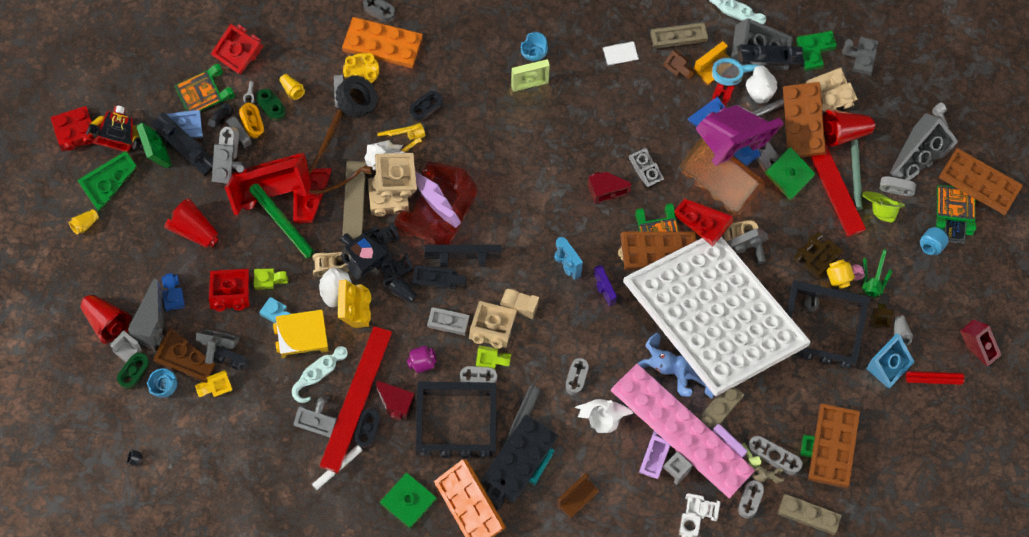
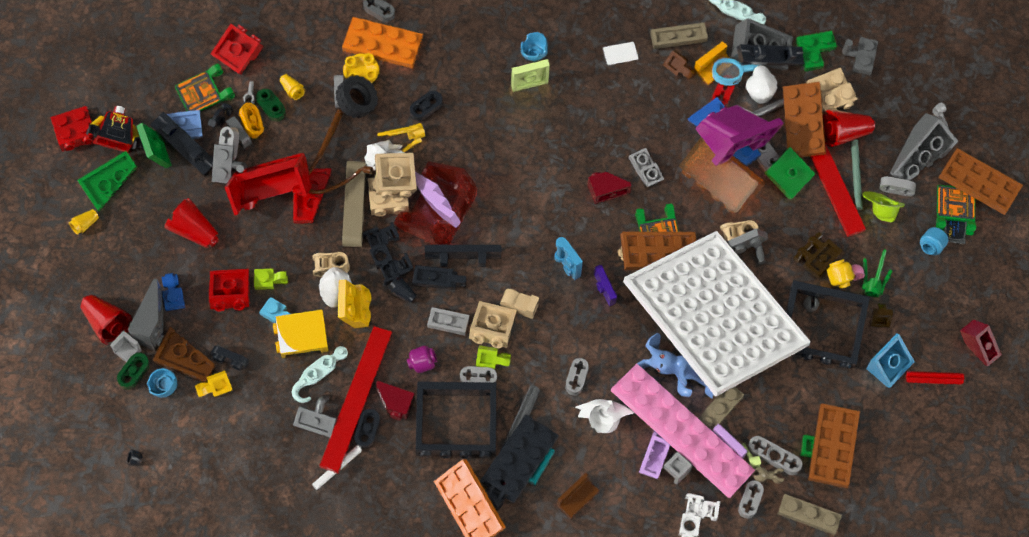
dark grey plate [196,328,239,364] -> none
green axle [249,184,315,258] -> none
black torso [339,233,388,281] -> none
green plate [380,472,437,529] -> none
red wing [674,199,733,246] -> none
light grey cone [894,316,913,345] -> none

